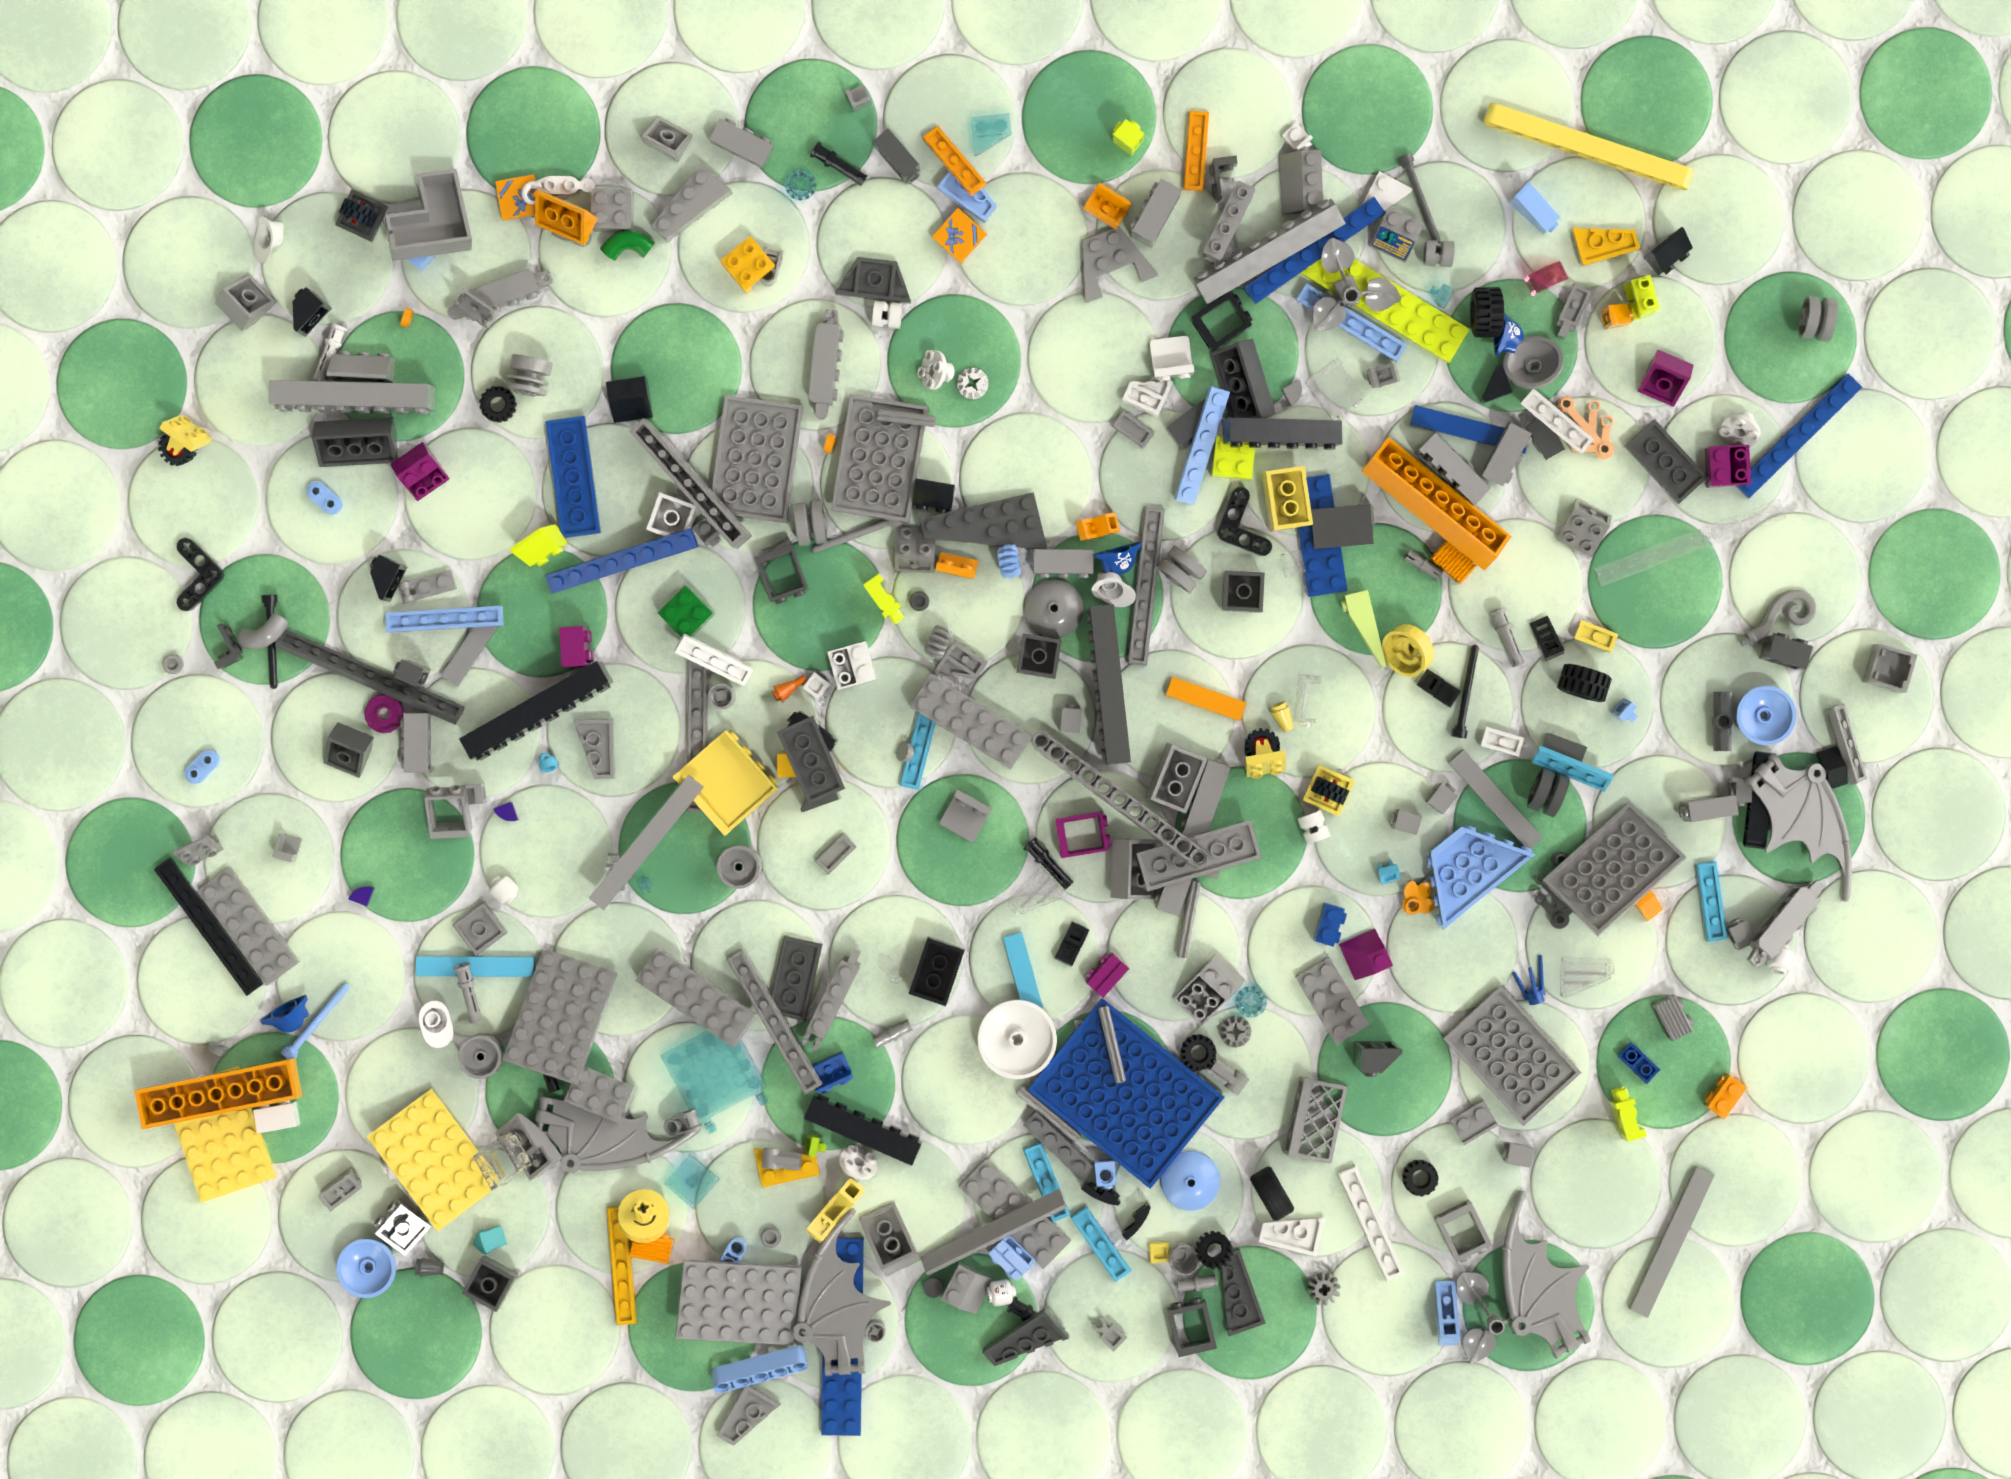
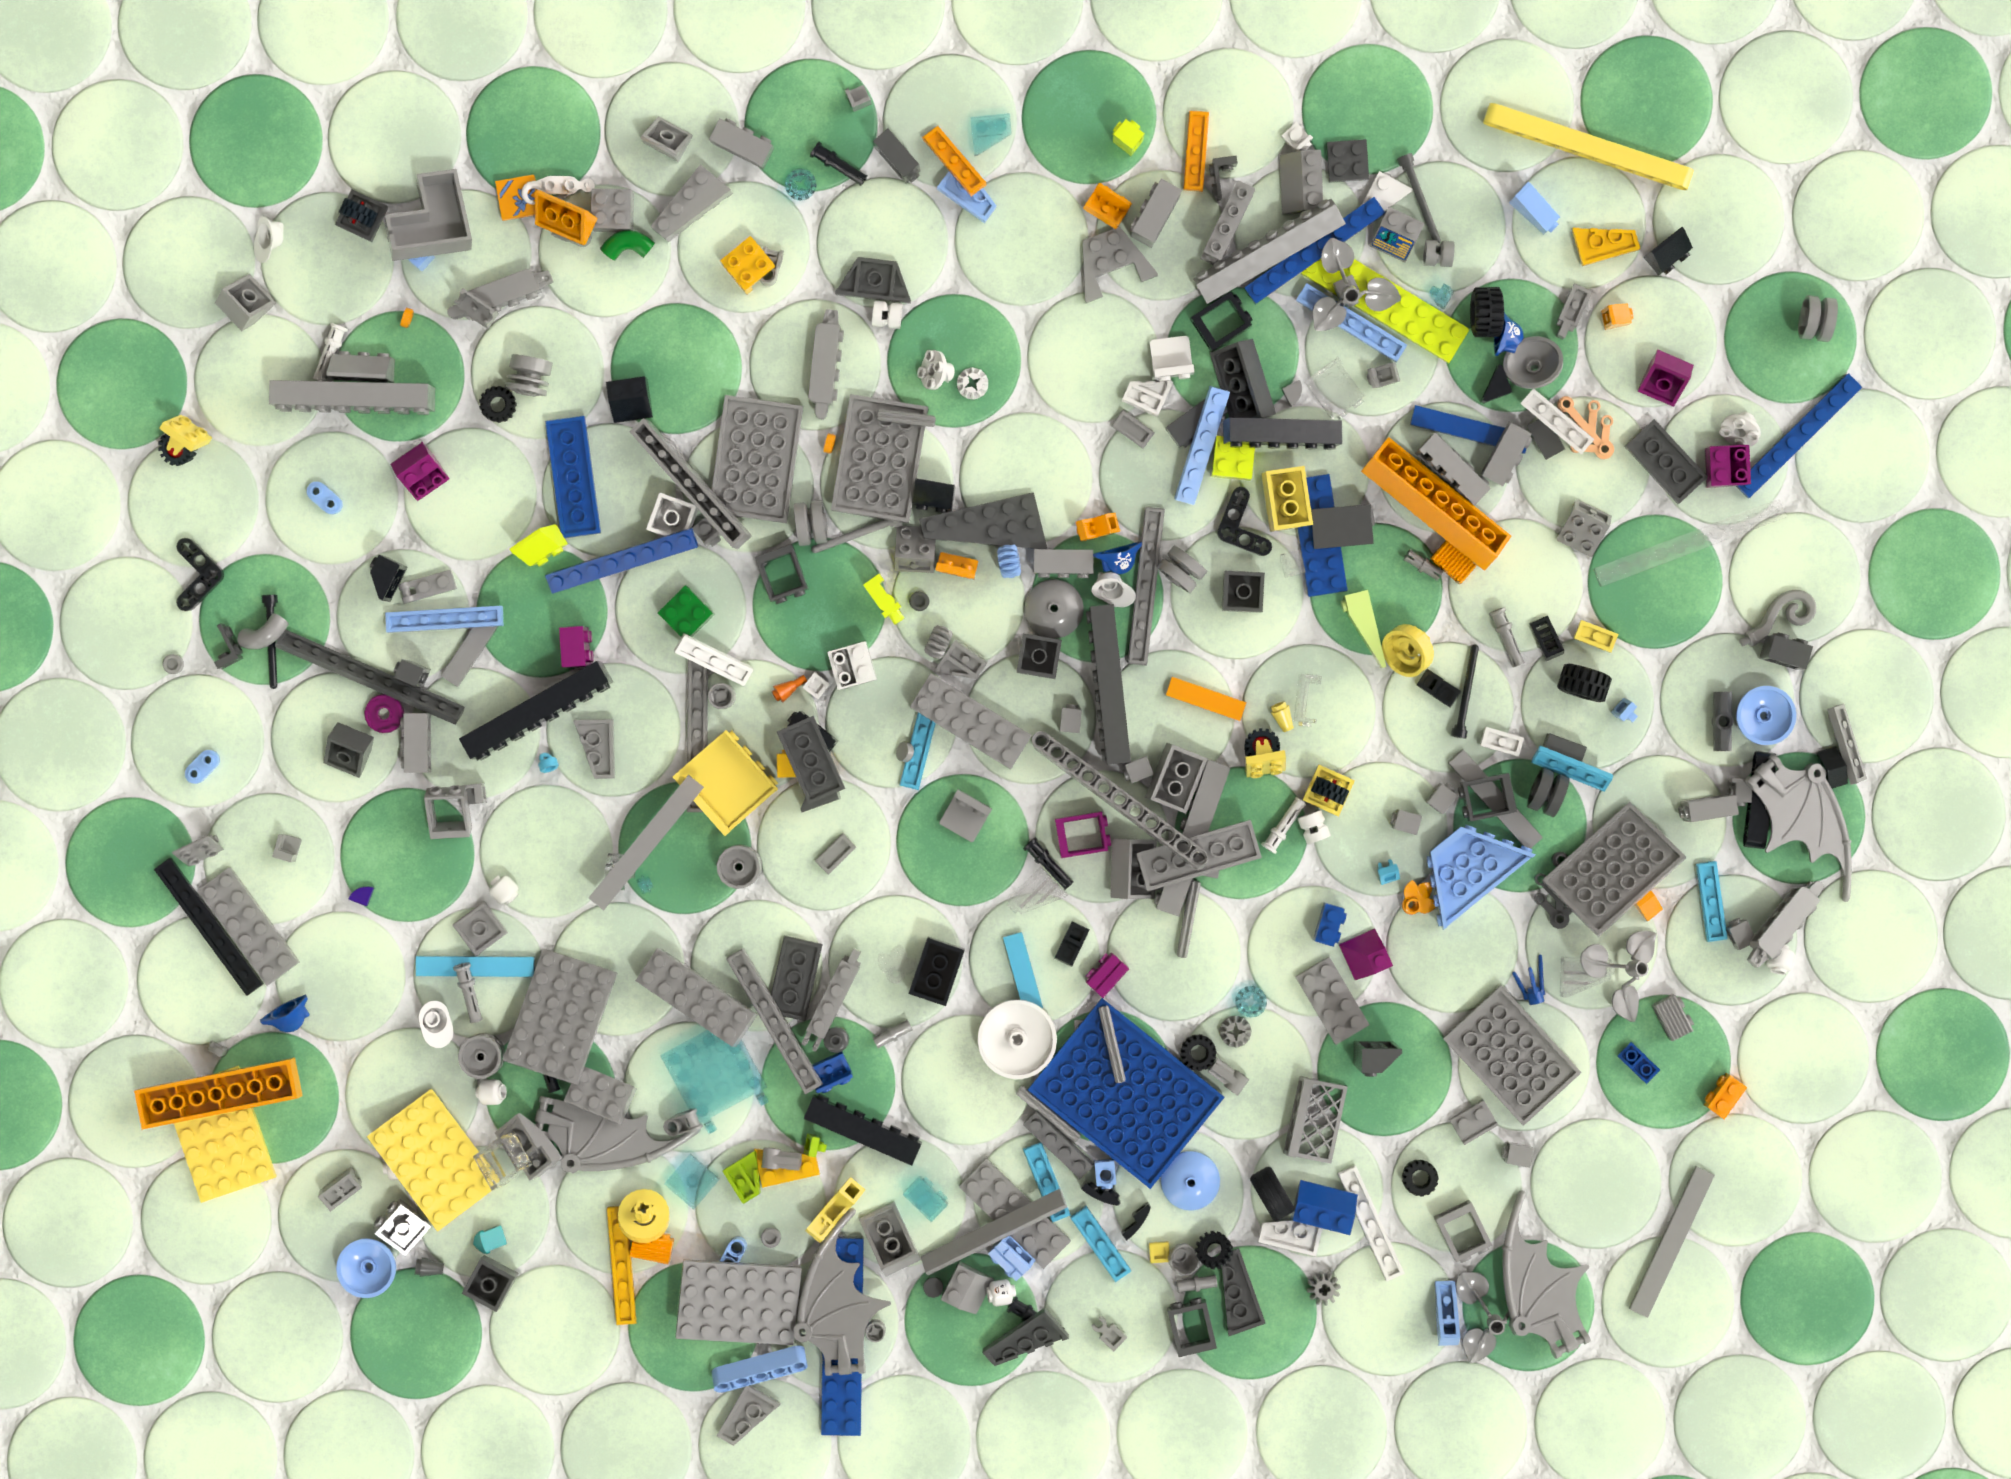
white brick [253,1100,300,1134] -> none
light blue piece [281,983,349,1059] -> none
black slope [292,287,332,337] -> none
dark grey slope [312,417,398,467] -> none
dark purple tile [493,802,519,821] -> none
white plate [839,1145,878,1182] -> none
light orange tile [932,208,987,264] -> none
light grey slope [1173,953,1245,1025] -> none
clear pink slope [1524,261,1569,296] -> none
neon yellow hips [1609,1087,1647,1142] -> none
neon yellow hips [1623,275,1660,321] -> none
light grey container [1862,644,1918,693] -> none
none -> white head [475,1079,507,1105]
none -> lime wing [722,1150,761,1204]
none -> dark grey head [823,1026,850,1053]
none -> clear light blue brick [903,1176,948,1222]
none -> light grey brick [1122,756,1154,783]
none -> white pin [1261,797,1306,854]
none -> blue slope [1291,1180,1358,1235]
none -> dark grey plate [1327,139,1369,183]
none -> dark grey window [1458,773,1517,822]
none -> light grey plant [1580,931,1657,1022]

